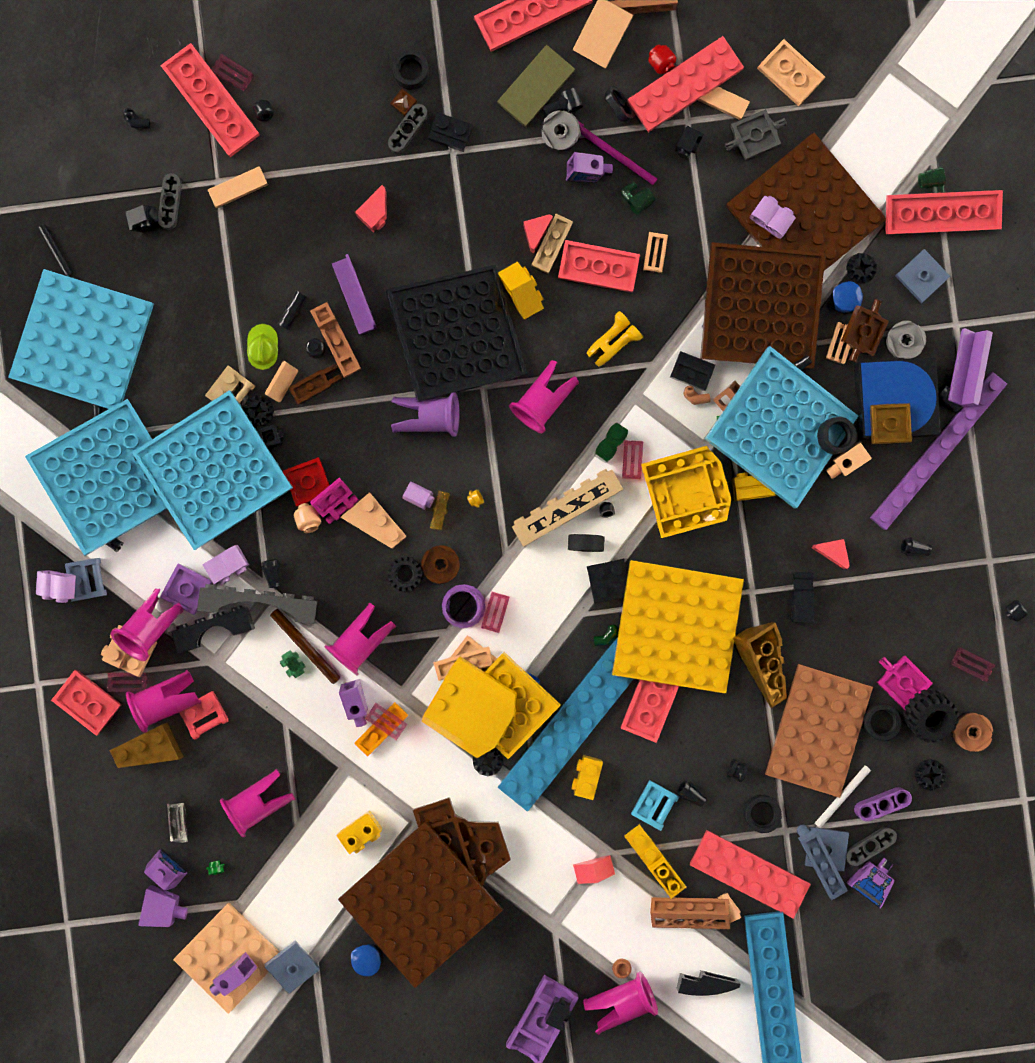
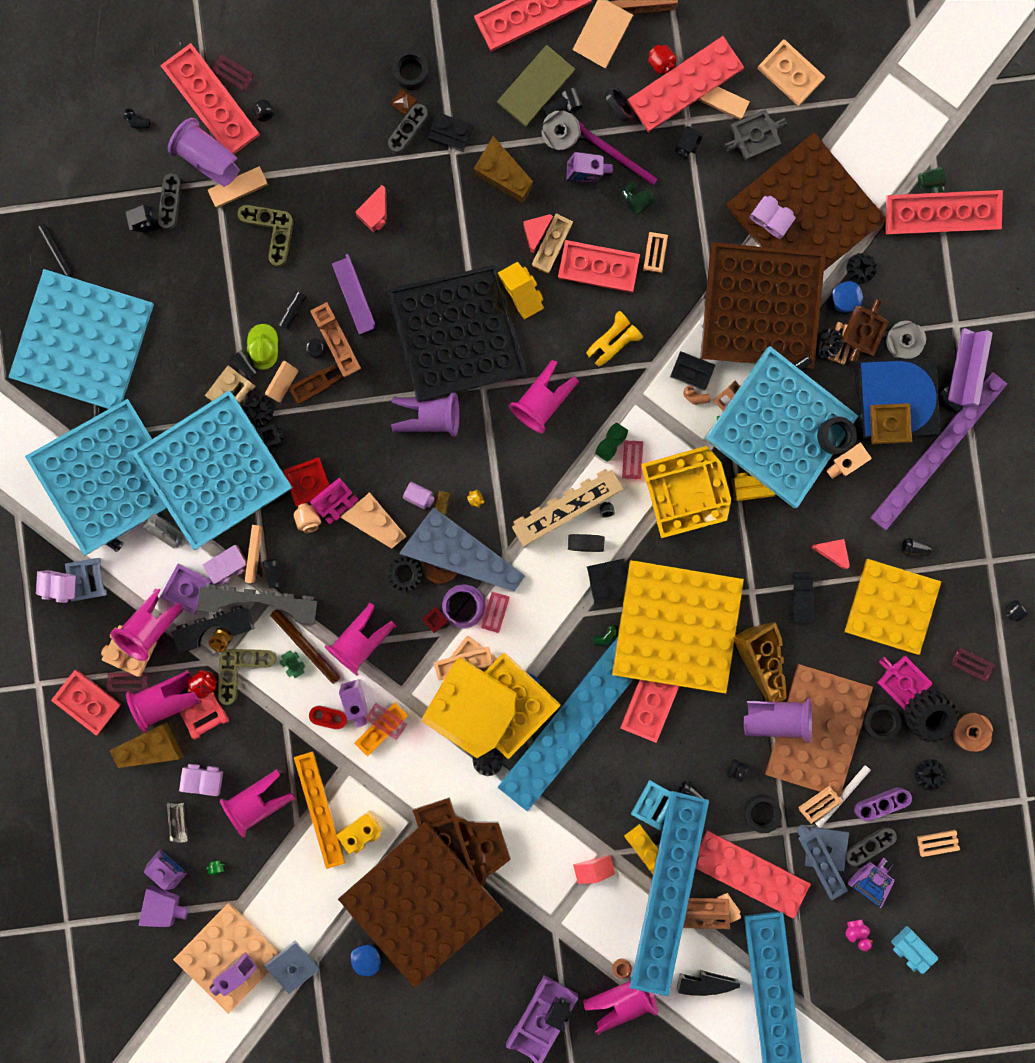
yellow brick [571,755,603,800] -> none
sand blue plate [895,249,950,303] -> none
none -> light grey hinge [142,513,184,549]
none -> medium lavender piece [168,118,240,187]
none -> lavender brick [179,764,223,796]
none -> red head [187,670,217,699]
none -> pearl gold wheel [208,628,233,652]
none -> olive beam [218,649,277,705]
none -> black cone [231,349,258,378]
none -> olive beam [238,205,293,267]
none -> light nougat tile [245,525,263,583]
none -> light orange plate [294,751,345,869]
none -> red plate [309,705,348,729]
none -> sand blue wing [399,507,525,592]
none -> dark red plate [422,607,449,633]
none -> pearl gold wedge [474,136,533,203]
none -> dark azure plate [630,791,709,996]
none -> medium lavender piece [744,698,812,743]
none -> light nougat tile [799,786,842,824]
none -> black gear [816,328,843,359]
none -> yellow plate [844,559,941,655]
none -> dark pink animal [845,919,873,952]
none -> medium azure brick [891,926,938,974]
none -> light nougat tile [917,830,960,857]

